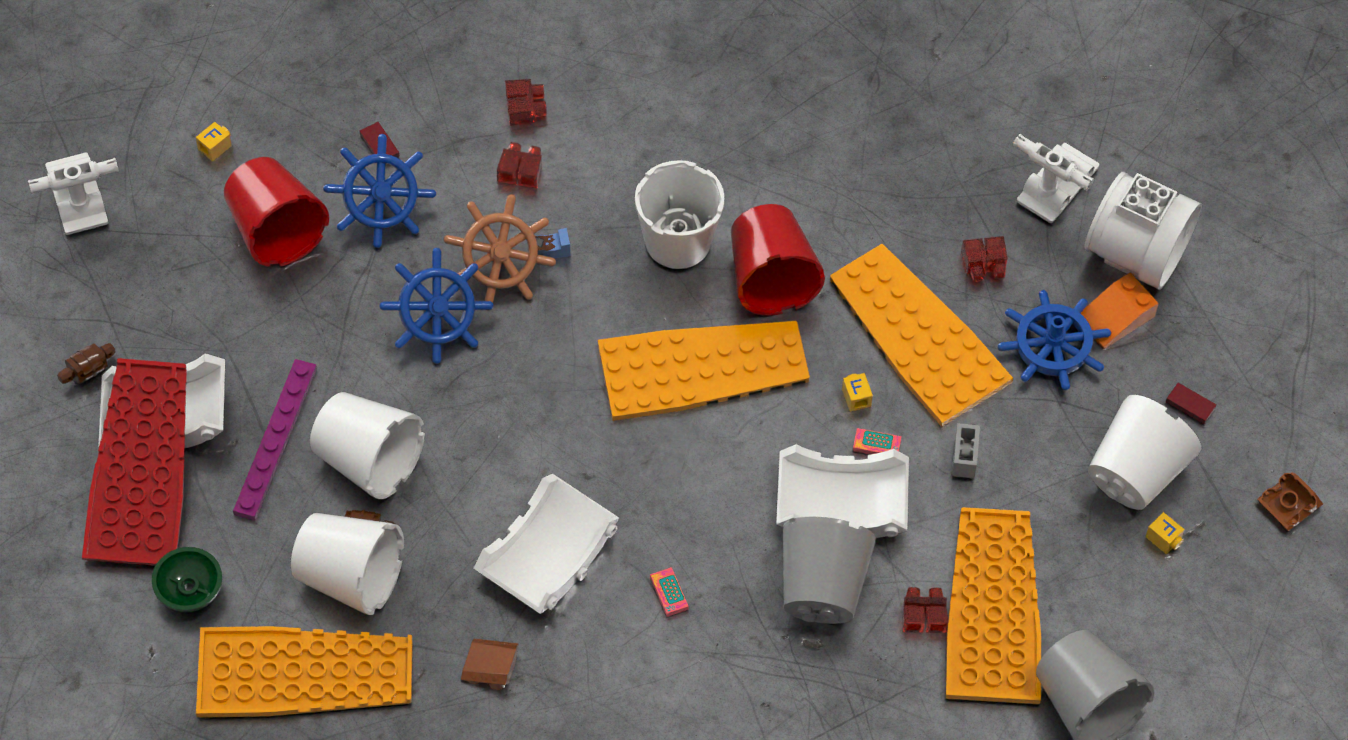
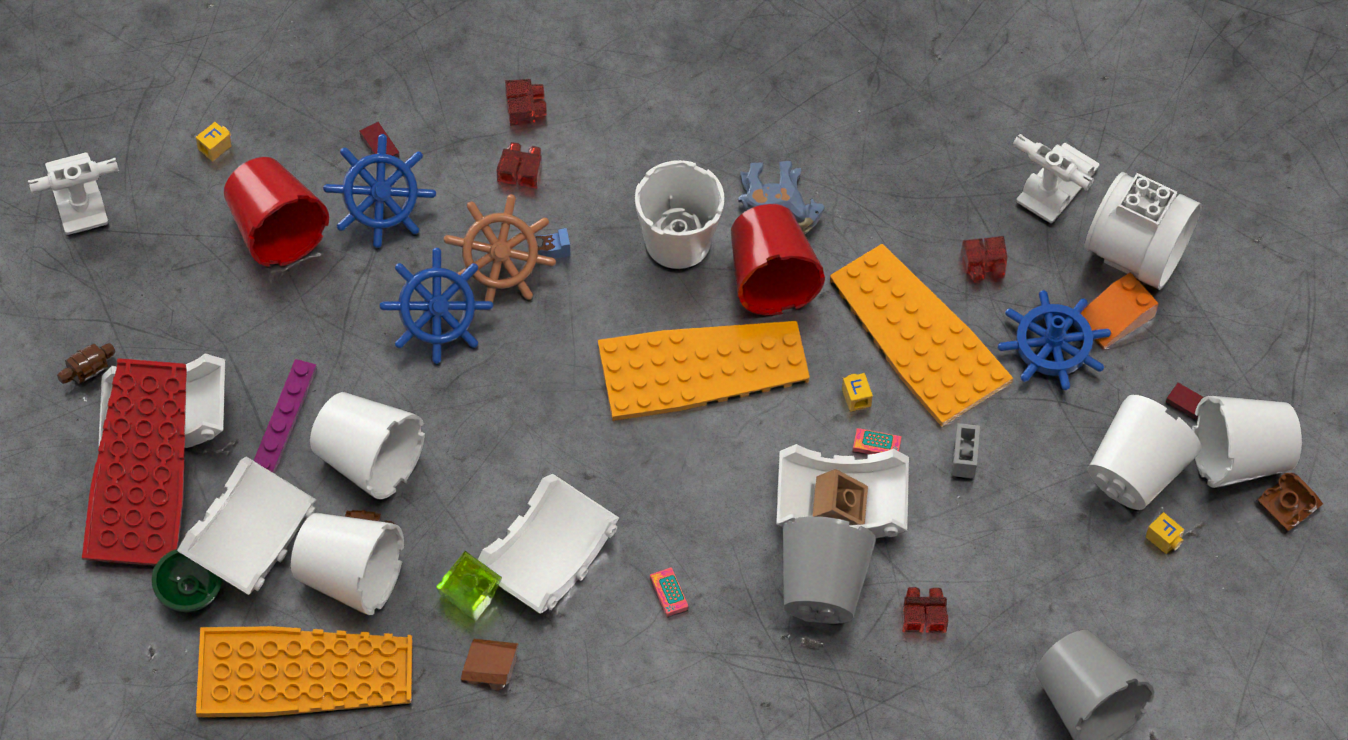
light orange wing [945,507,1041,704] -> none
none -> white panel [177,457,316,595]
none -> clear neon green slope [436,551,502,621]
none -> sand blue animal [738,161,825,234]
none -> medium nougat slope [813,469,868,525]
none -> white cone [1192,396,1302,488]

